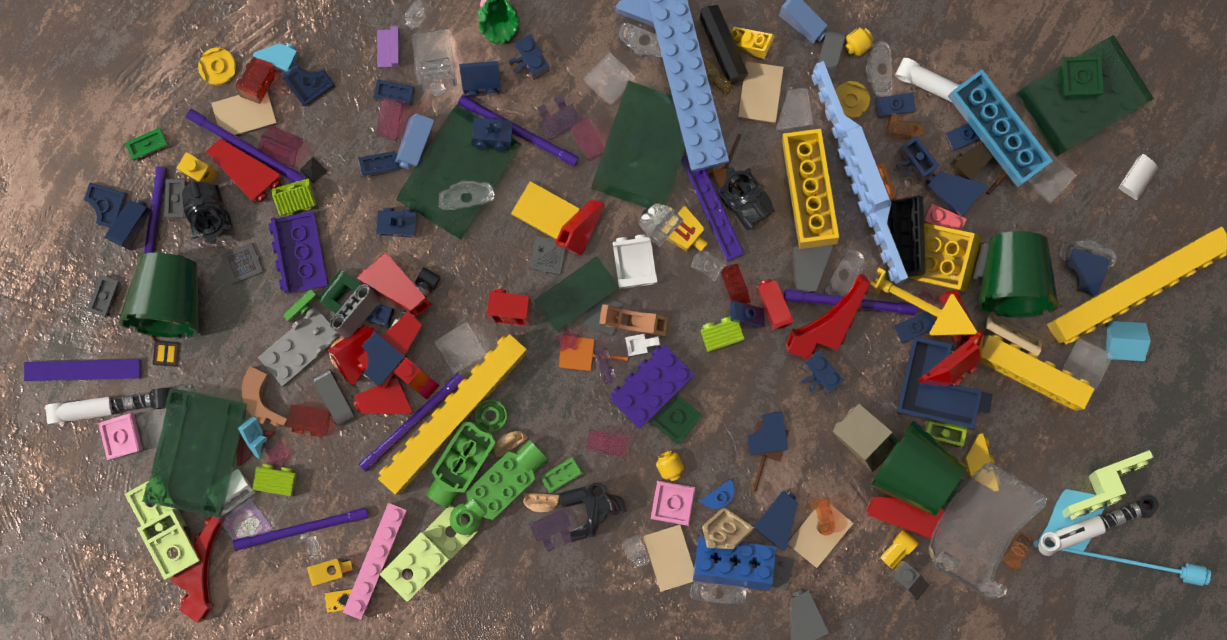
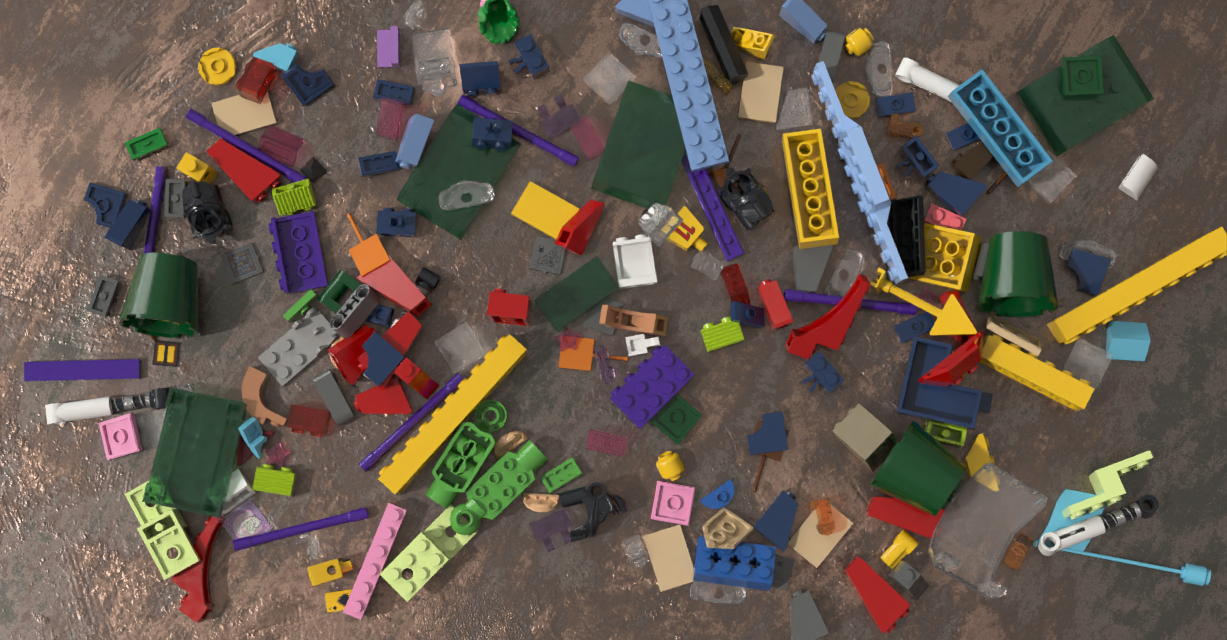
none -> orange piece [347,213,390,277]
none -> red slope [844,556,910,633]

